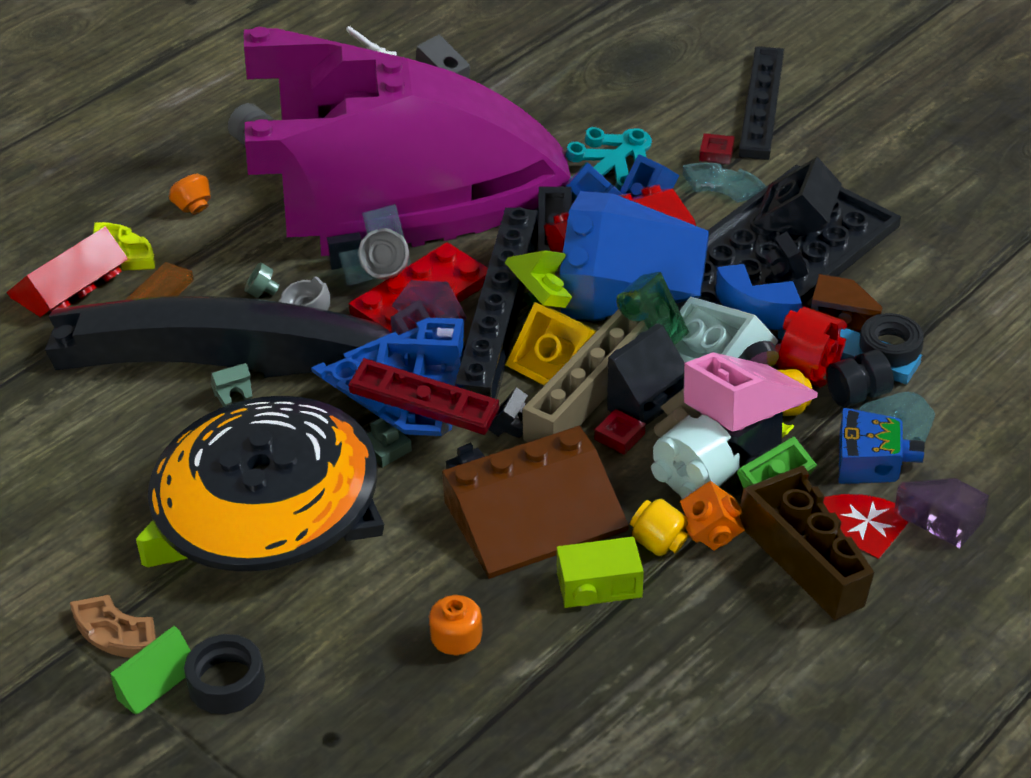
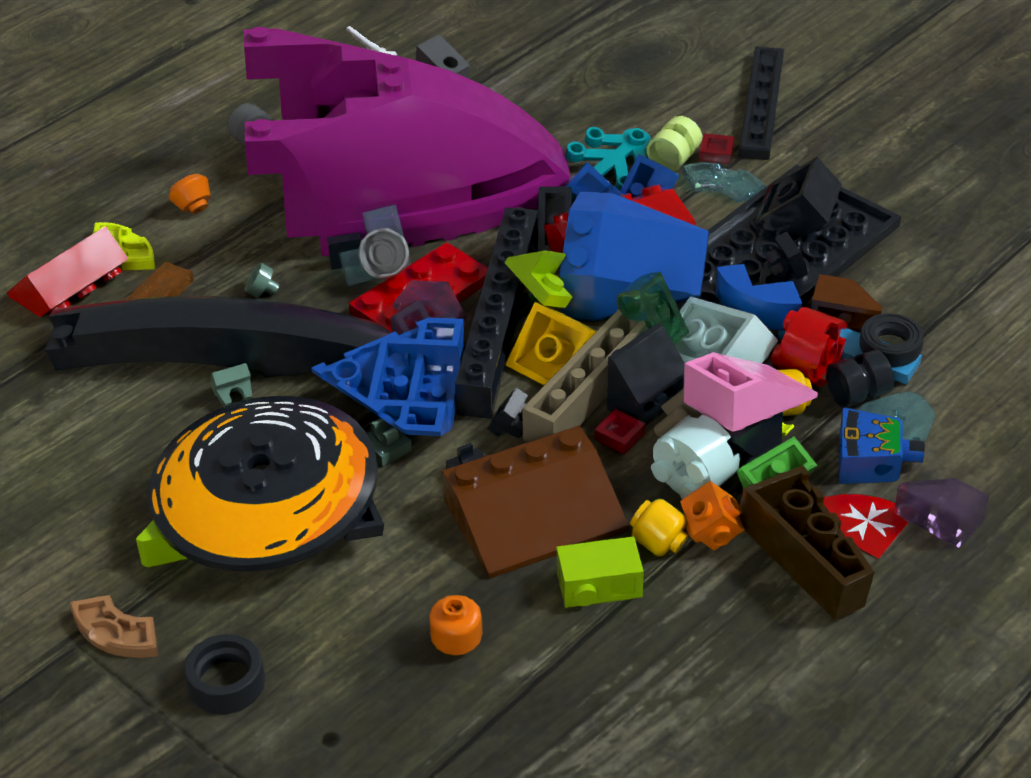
bright green slope [110,626,191,714] -> none
light grey hair [278,277,330,310] -> none
dark red plate [348,358,499,435] -> none
black tile [738,341,779,367] -> none
none -> yellowish green wheel [646,116,702,172]

